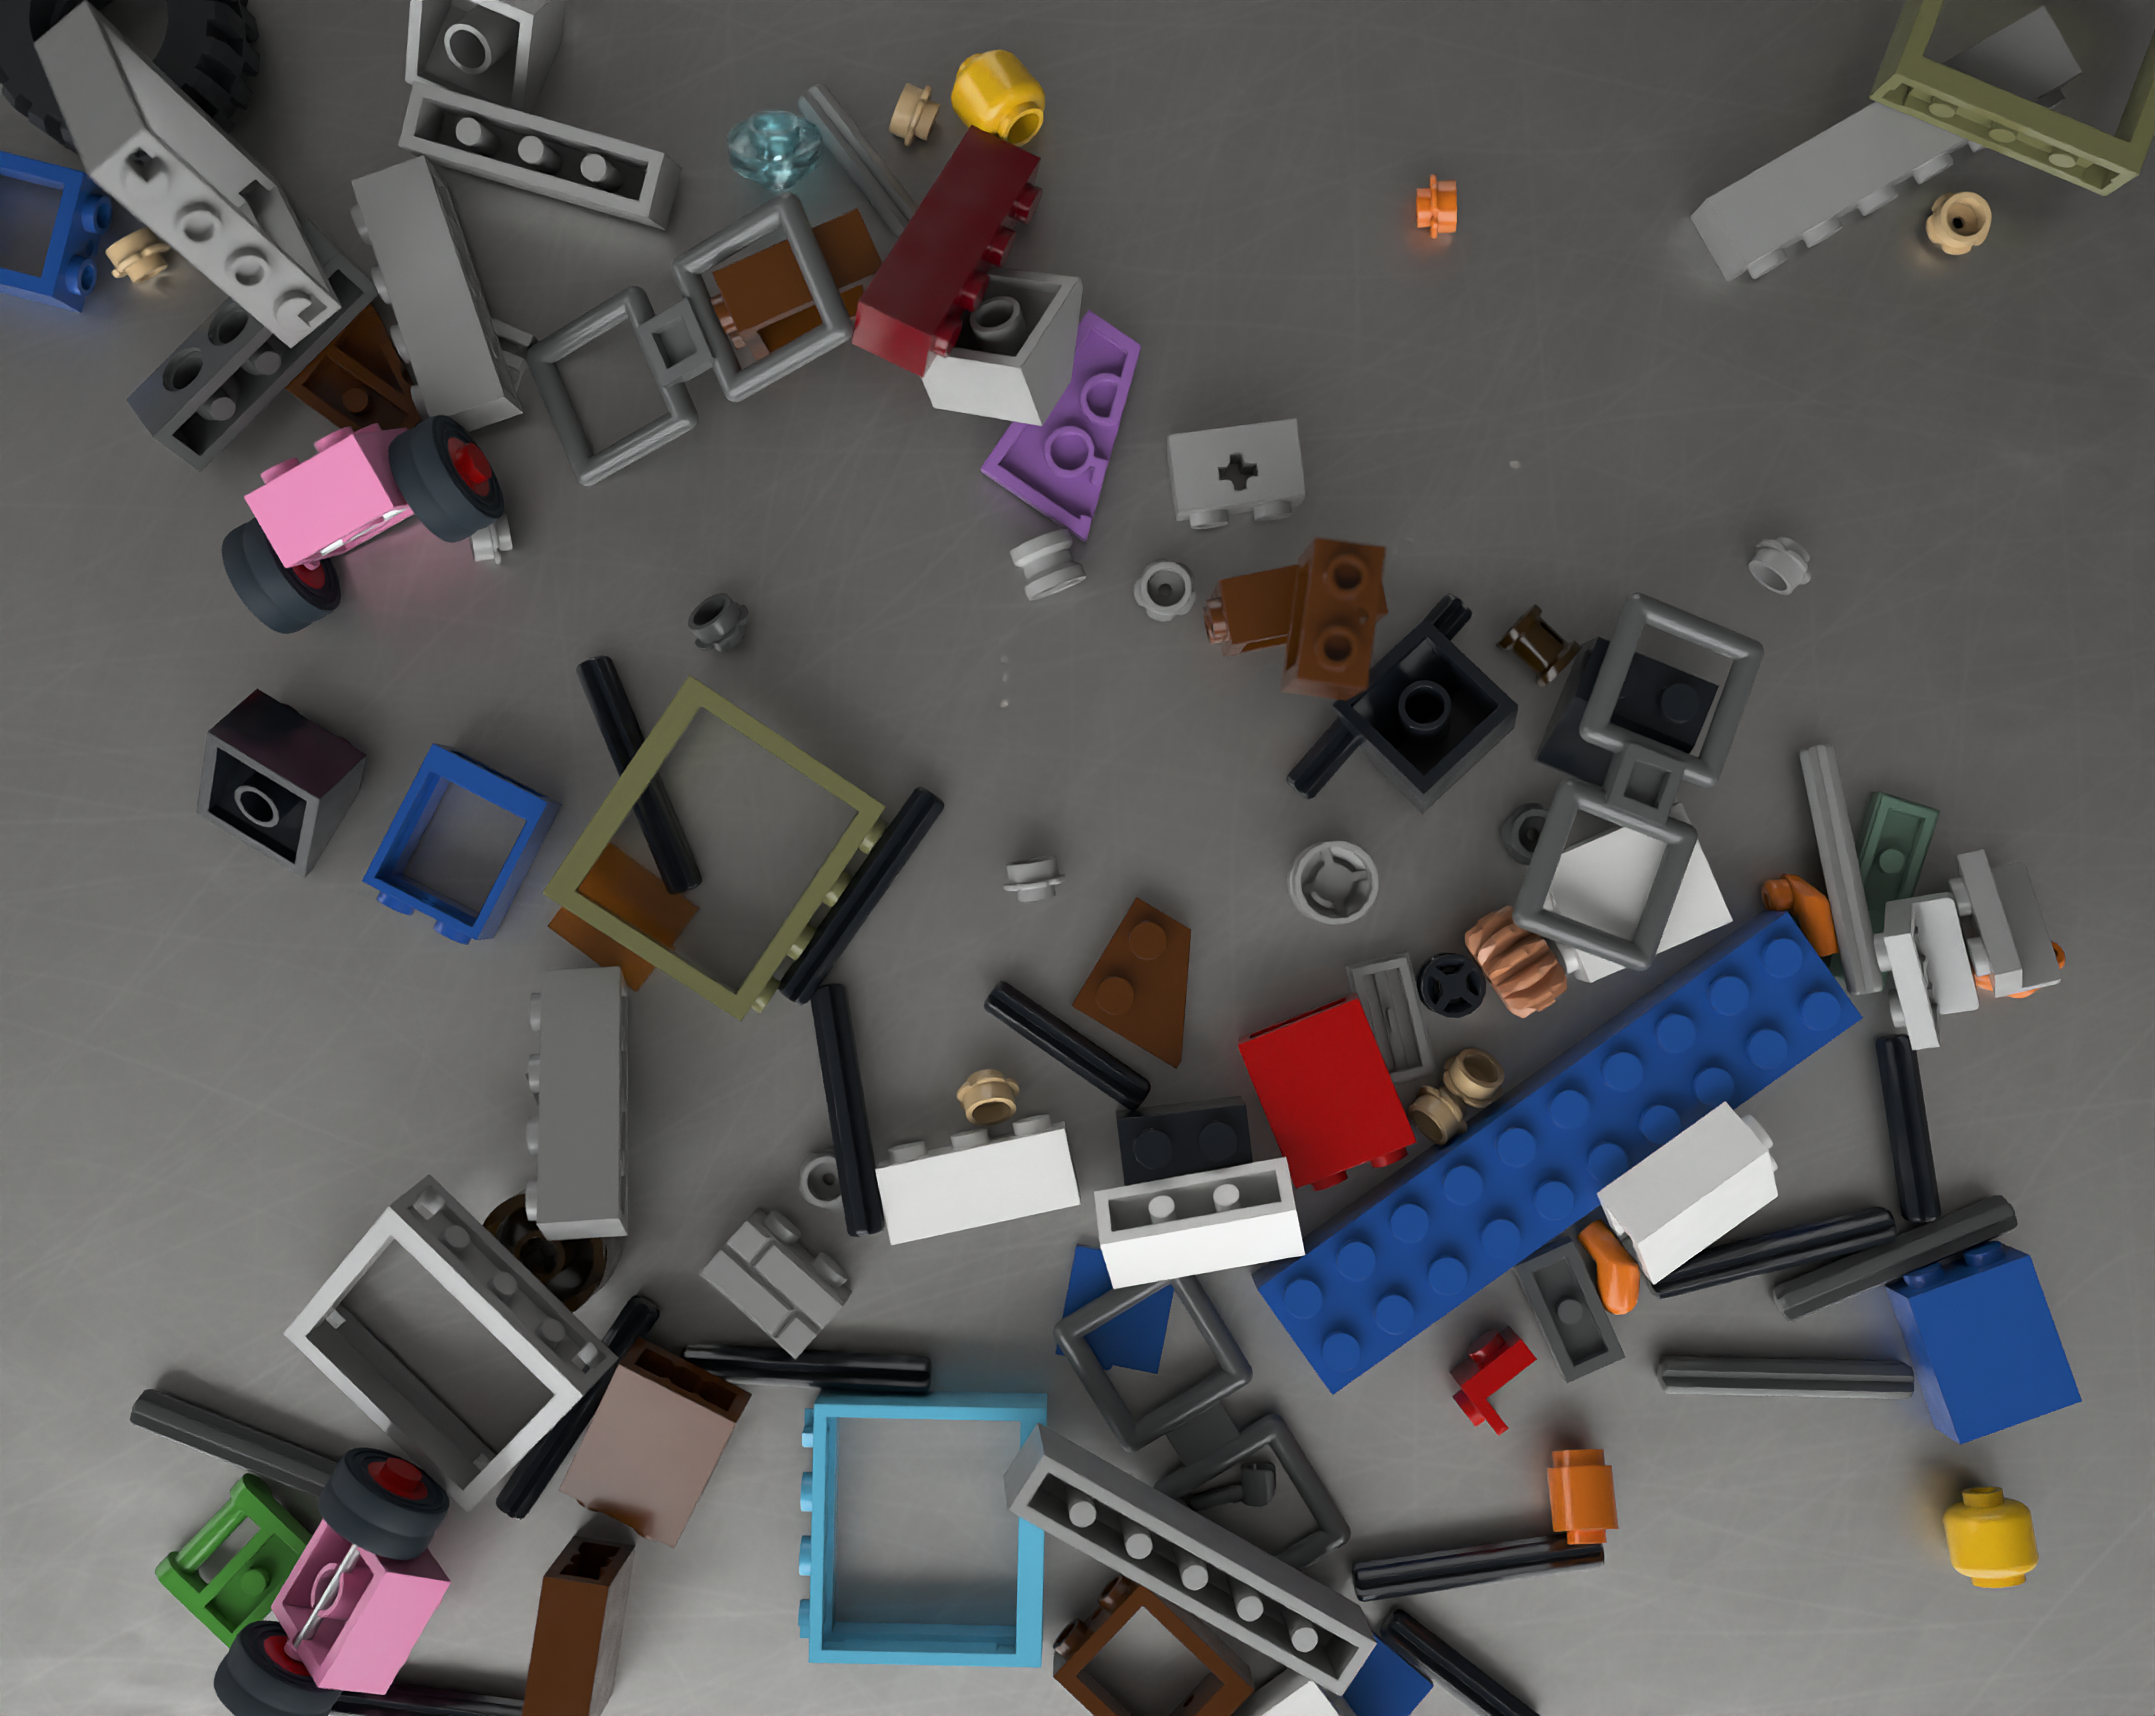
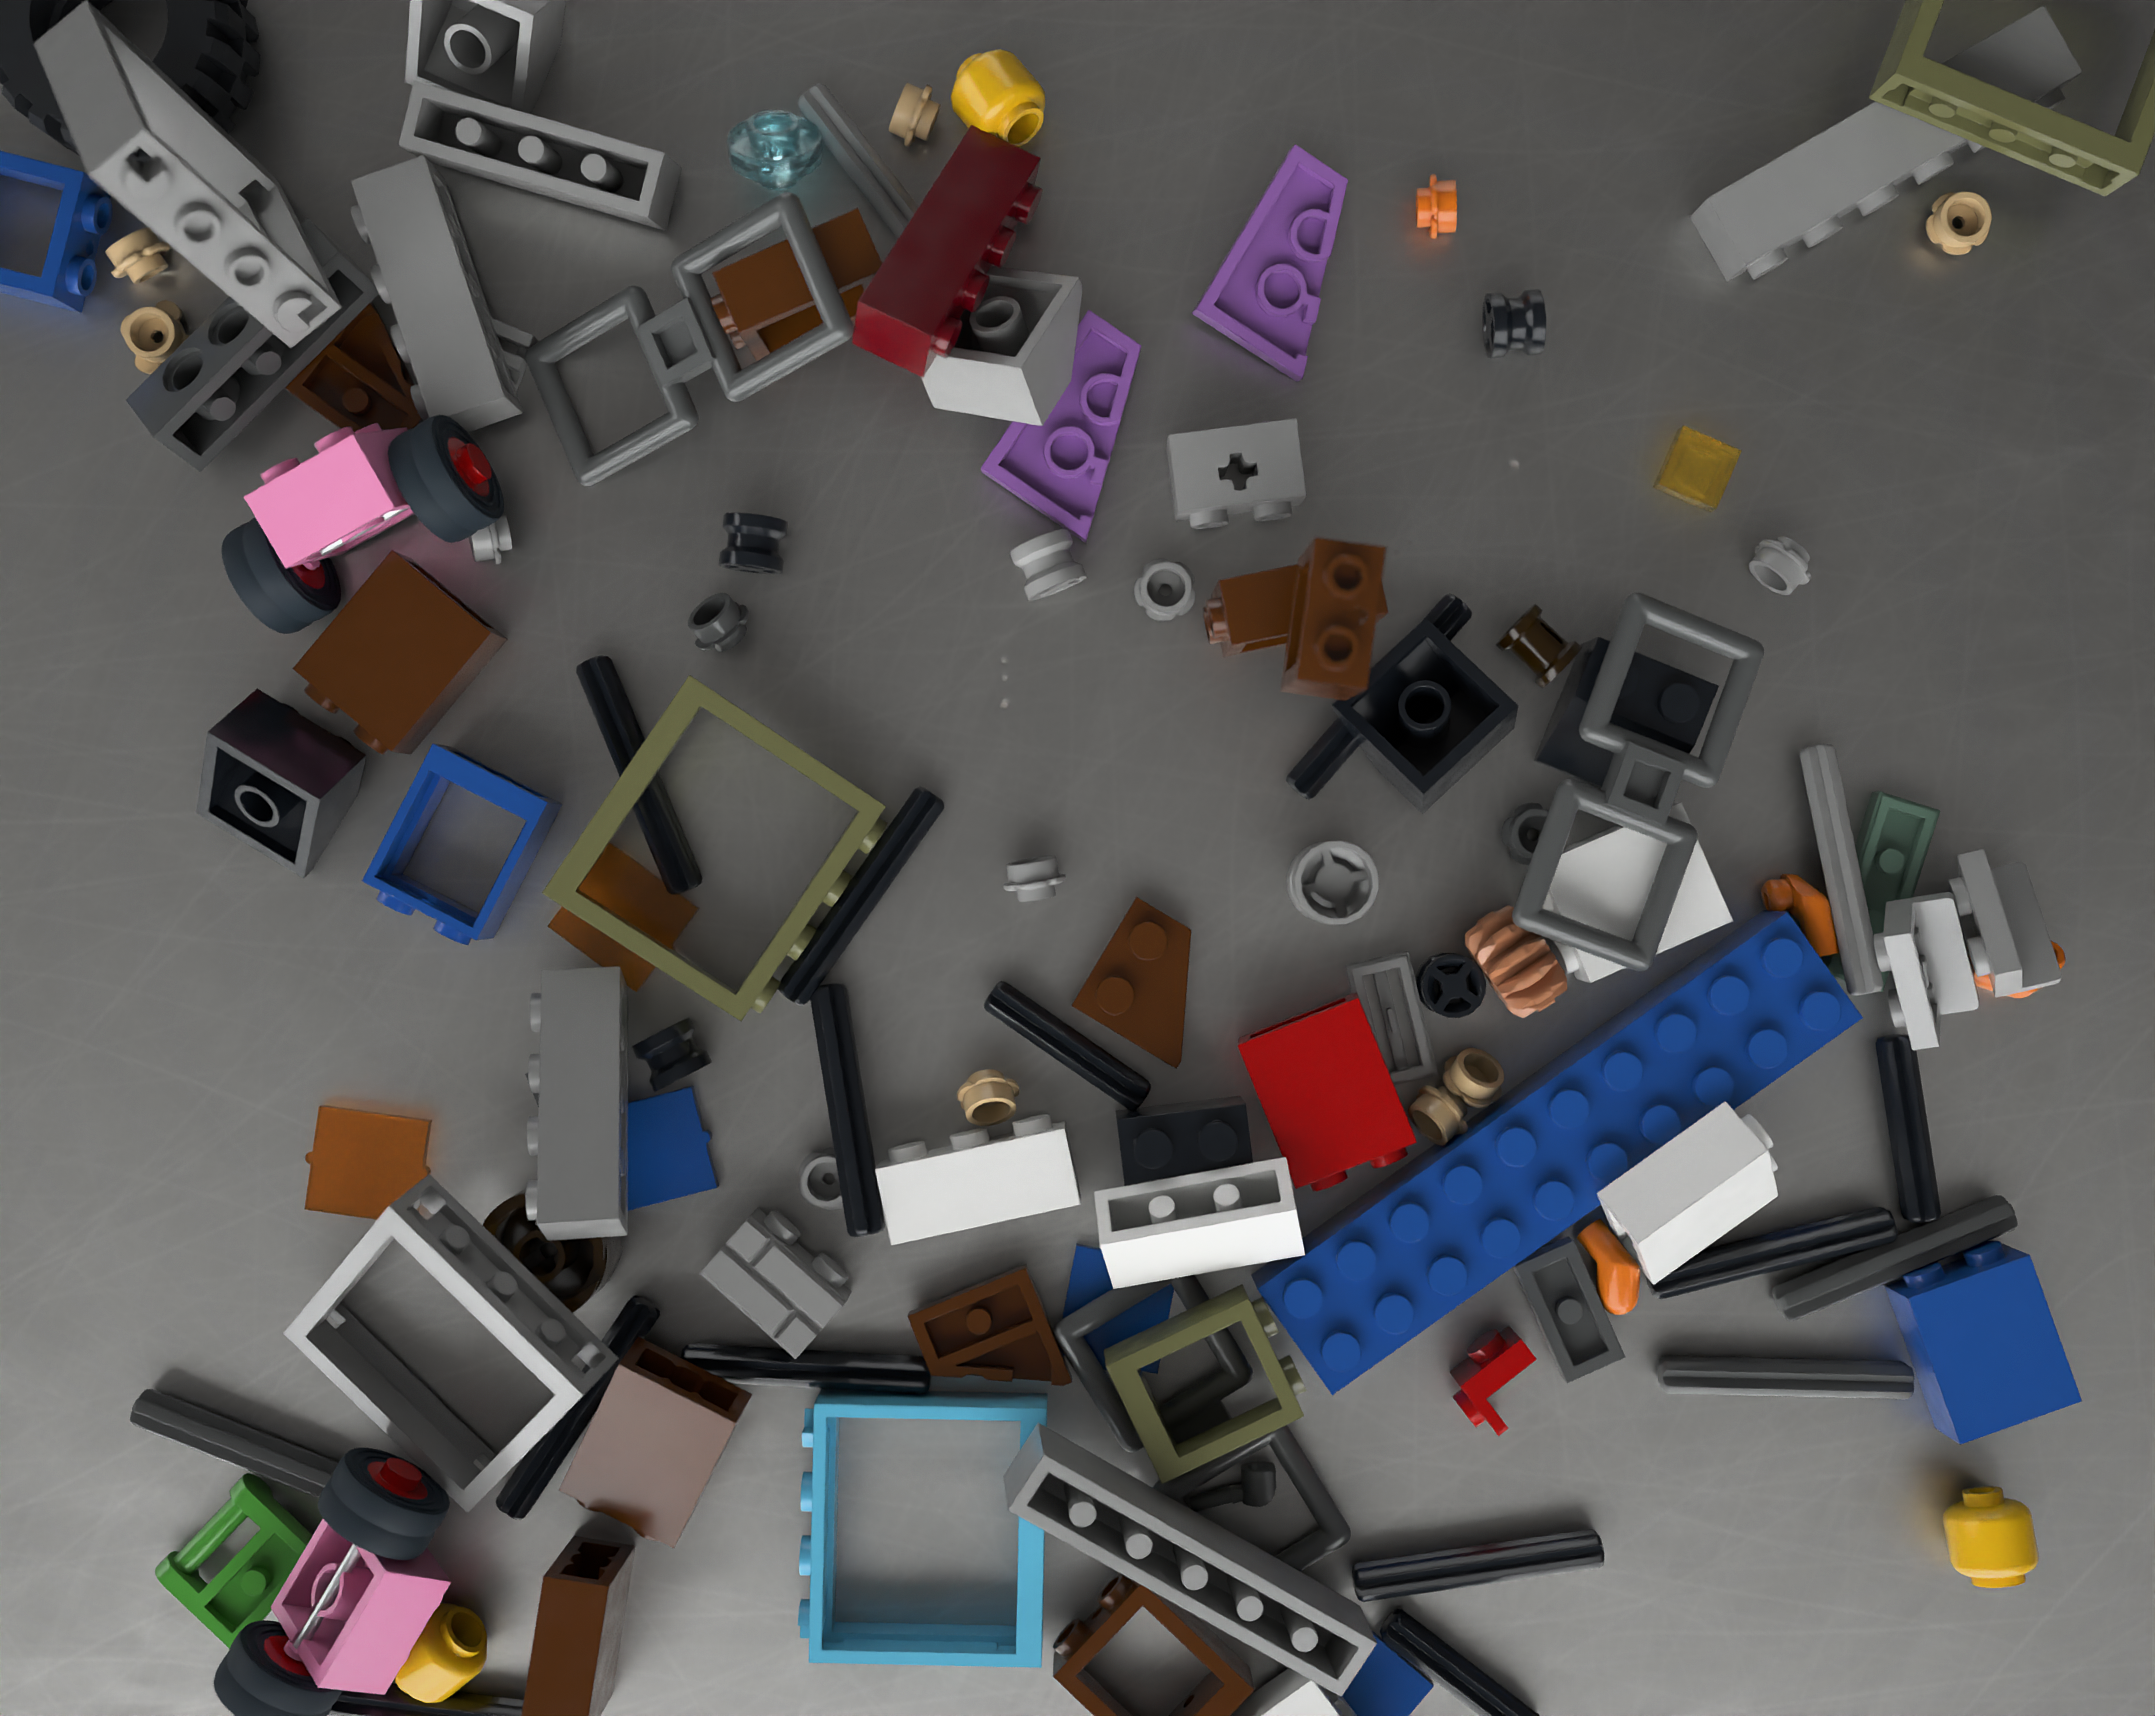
orange brick [1547,1449,1619,1545] -> none
none -> tan plate [120,300,189,375]
none -> reddish brown brick [293,550,508,755]
none -> clear orange piece [304,1105,432,1220]
none -> yellow head [394,1603,487,1703]
none -> blue piece [628,1086,719,1211]
none -> black wheel [632,1017,712,1092]
none -> black wheel [719,512,788,574]
none -> reddish brown wing [907,1264,1072,1386]
none -> olive window [1104,1284,1307,1484]
none -> medium lavender wing [1192,144,1348,382]
none -> black wheel [1482,289,1546,358]
none -> clear yellow tile [1653,425,1742,512]

